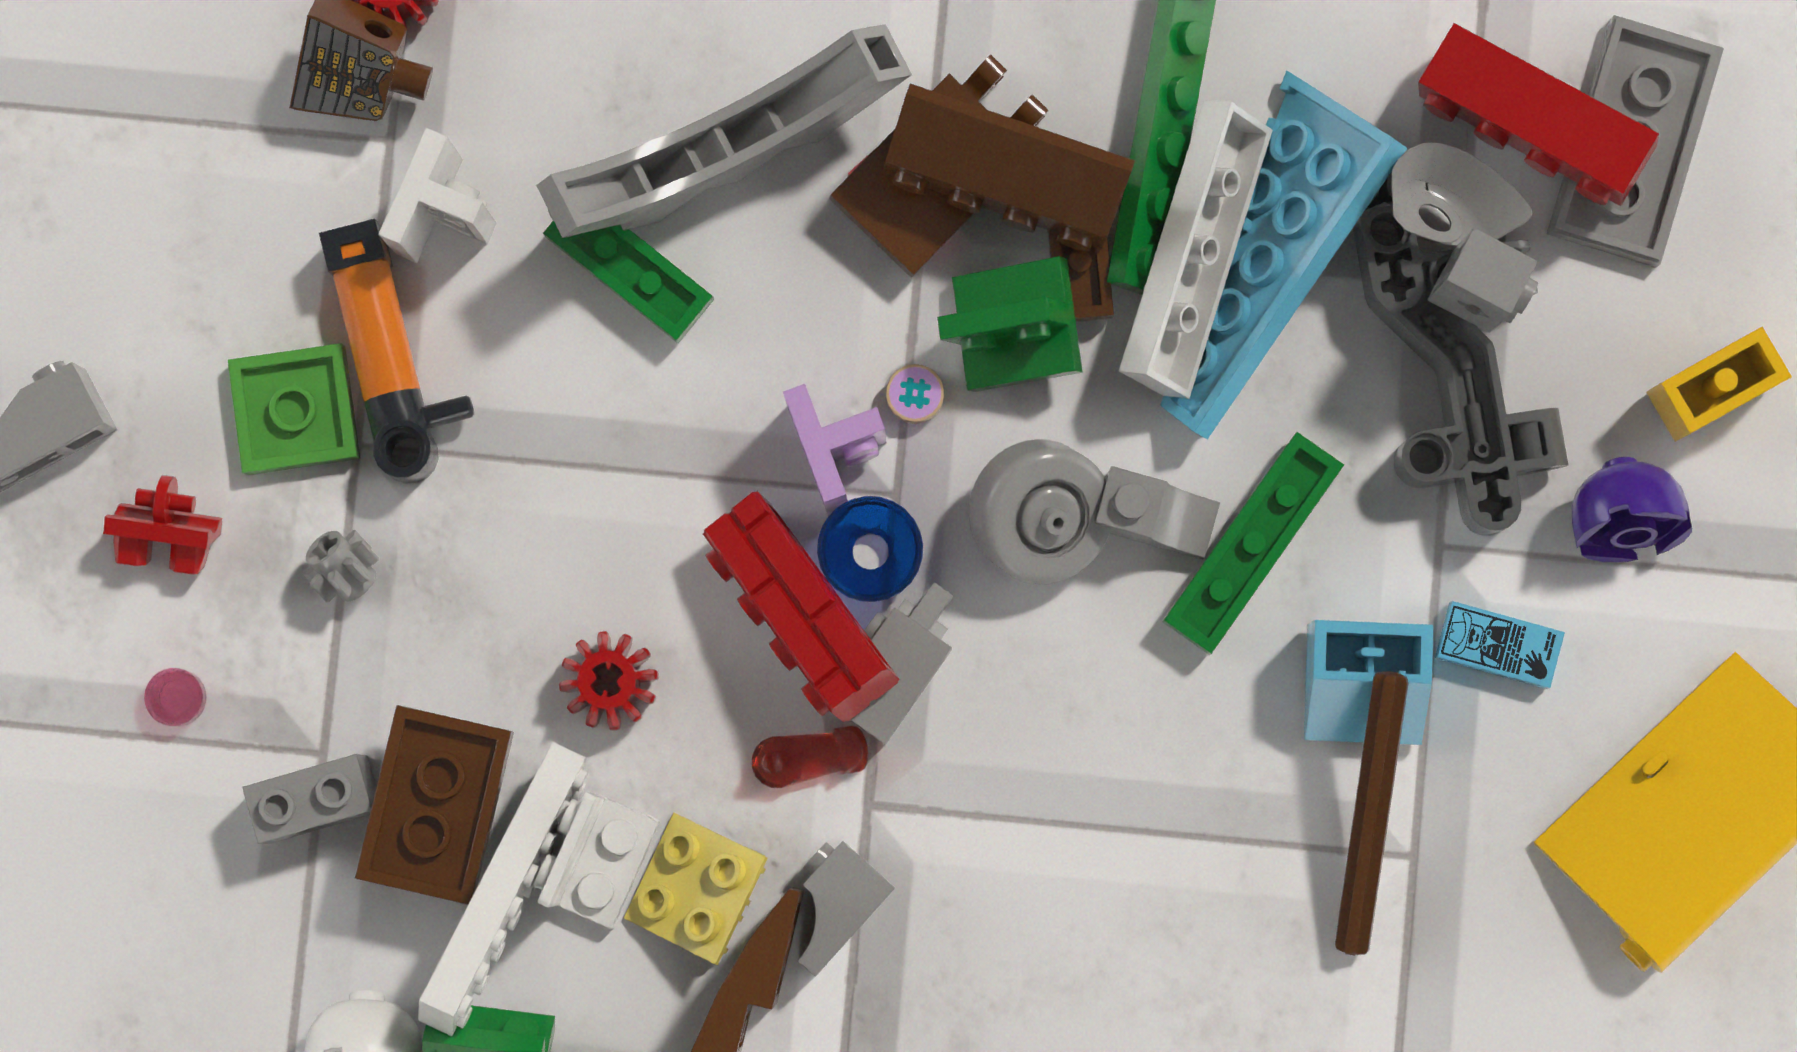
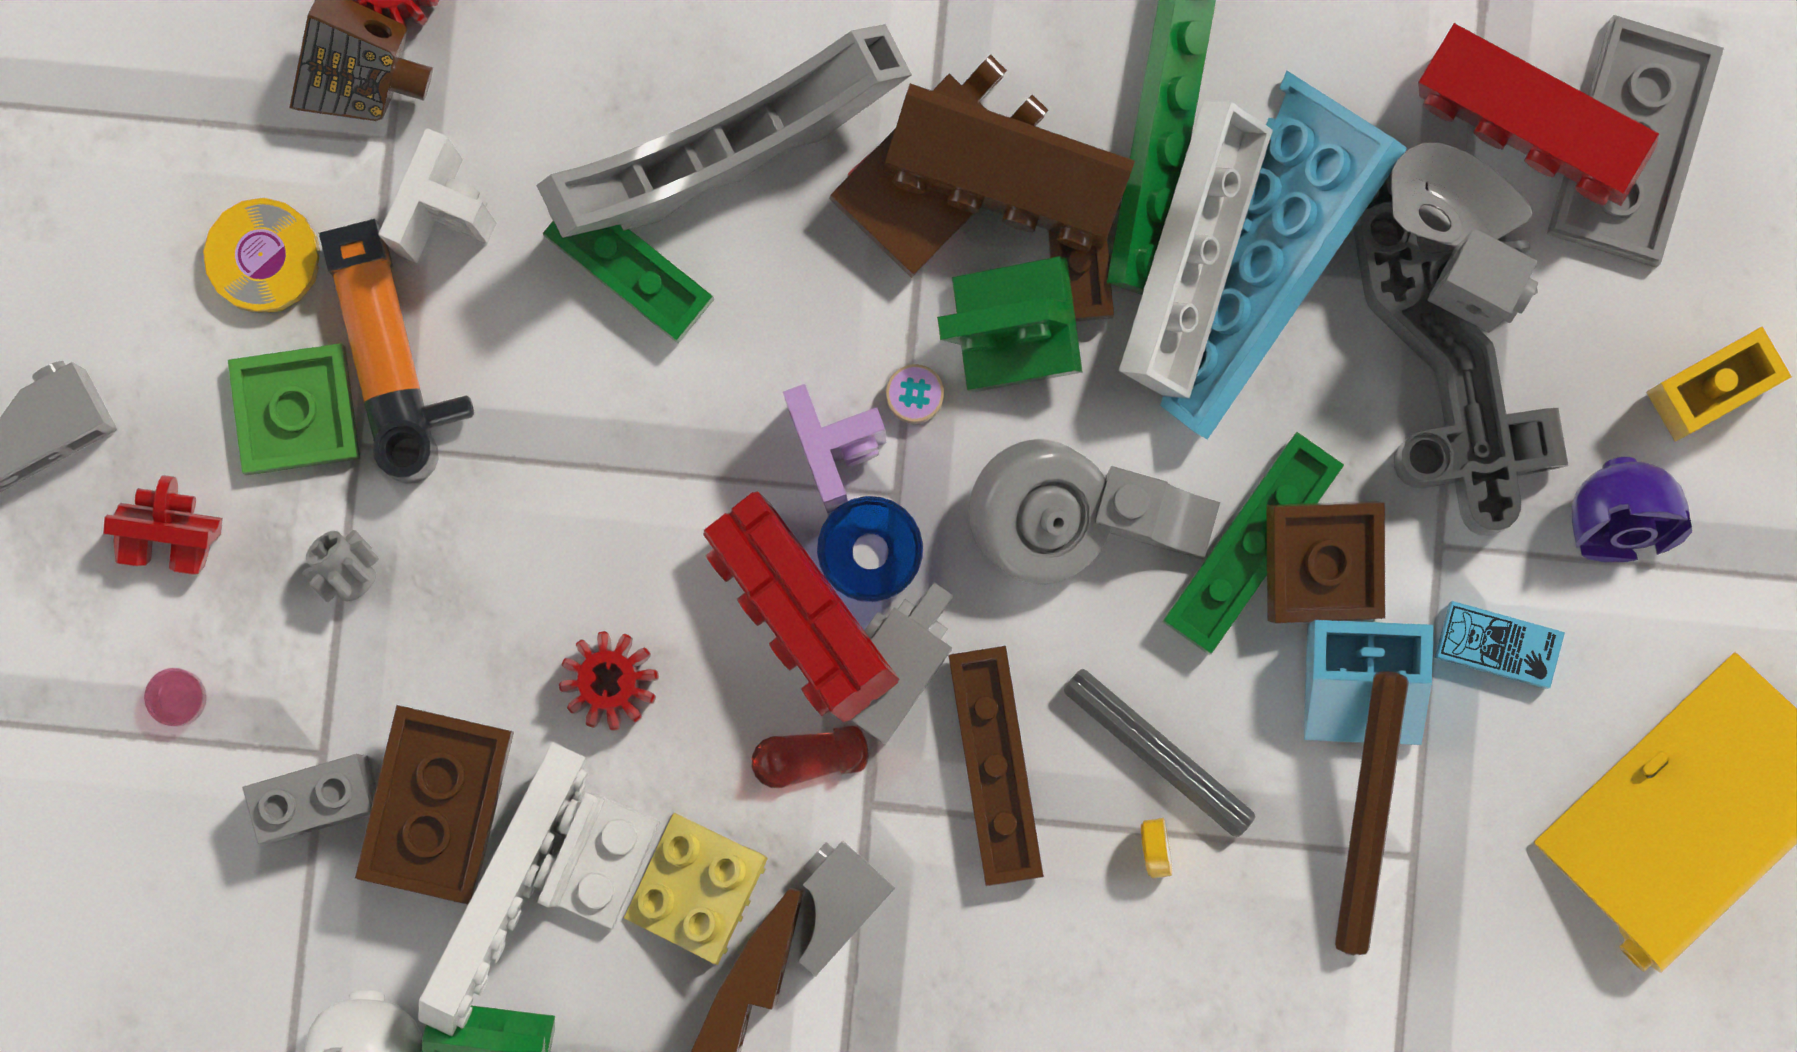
none -> yellow tile [203,198,320,313]
none -> reddish brown plate [948,646,1044,886]
none -> dark grey axle [1064,669,1255,837]
none -> yellow tile [1141,818,1172,879]
none -> reddish brown tile [1266,501,1385,624]

